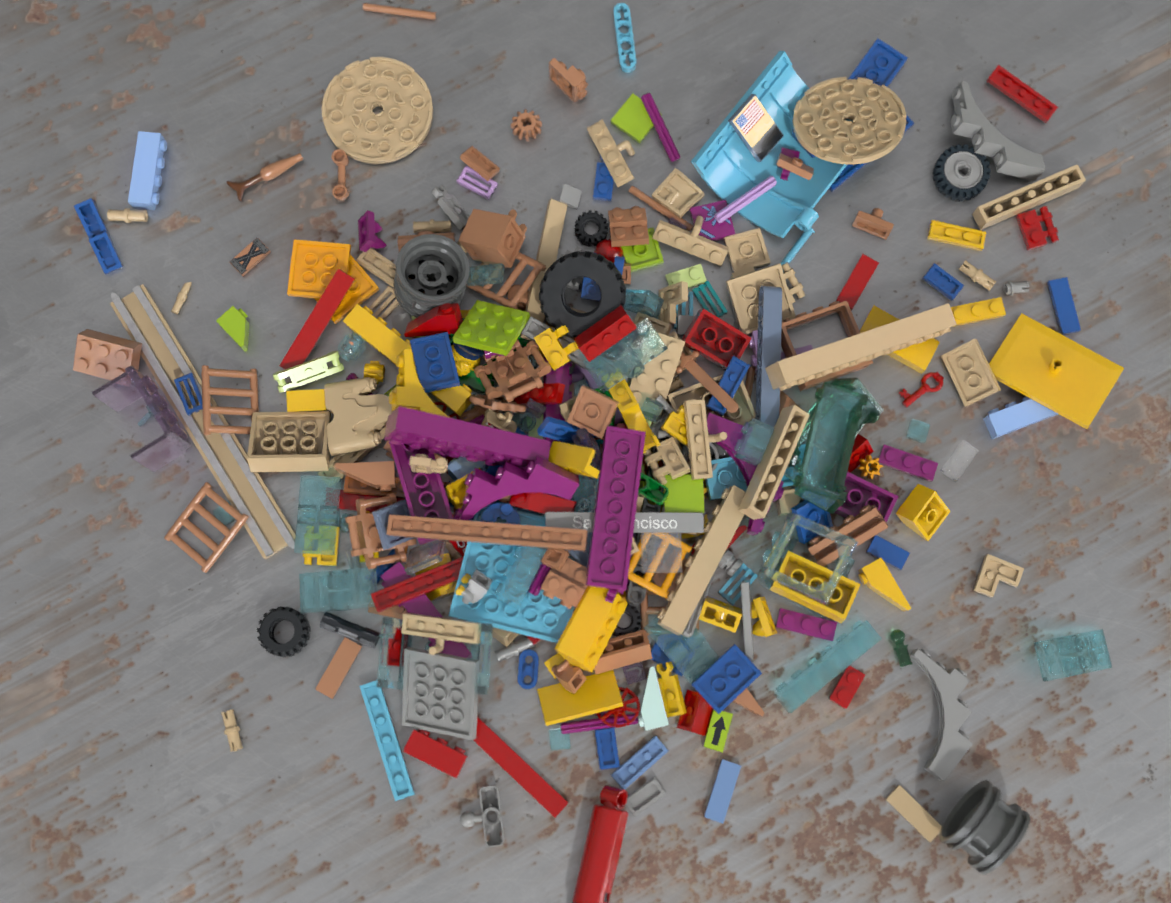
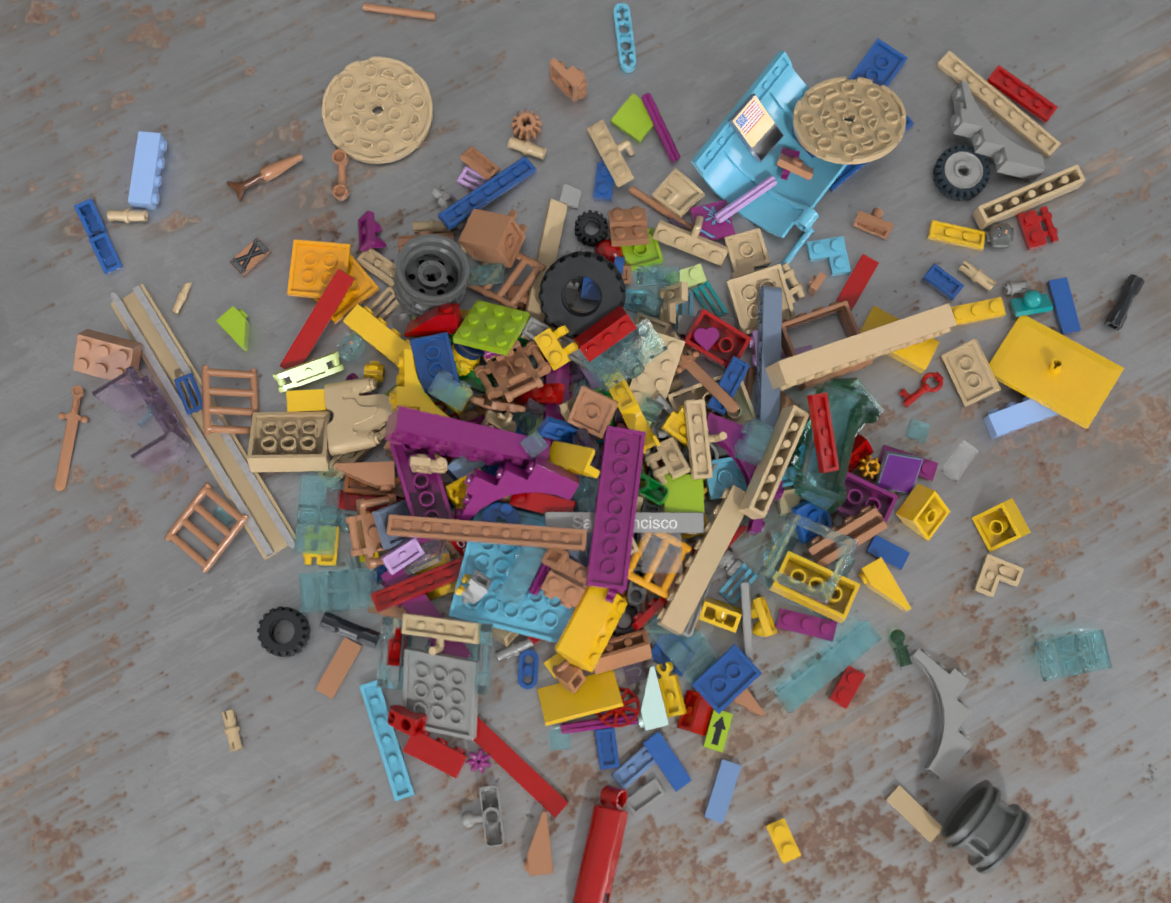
none -> nougat sword [54,385,89,491]
none -> lavender plate [380,537,425,575]
none -> red leg [387,705,427,737]
none -> clear light blue brick [427,370,473,412]
none -> blue tile [438,156,537,231]
none -> magenta plant [466,749,491,773]
none -> tan pin [508,136,547,160]
none -> clear light blue tile [520,430,549,458]
none -> nougat slope [524,810,553,876]
none -> red plate [631,596,668,631]
none -> clear light blue slope [637,265,680,286]
none -> blue tile [642,731,692,792]
none -> magenta tile [693,327,719,351]
none -> yellow plate [766,818,801,864]
none -> medium azure plate [806,236,851,276]
none -> nougat plate [807,272,826,295]
none -> red plate [807,392,839,473]
none -> dark purple tile [875,451,923,494]
none -> tan tile [936,50,1061,158]
none -> yellow slope [972,498,1031,552]
none -> dark grey head [987,223,1014,248]
none -> teal tile [1009,289,1053,317]
none -> black axle [1105,274,1145,331]

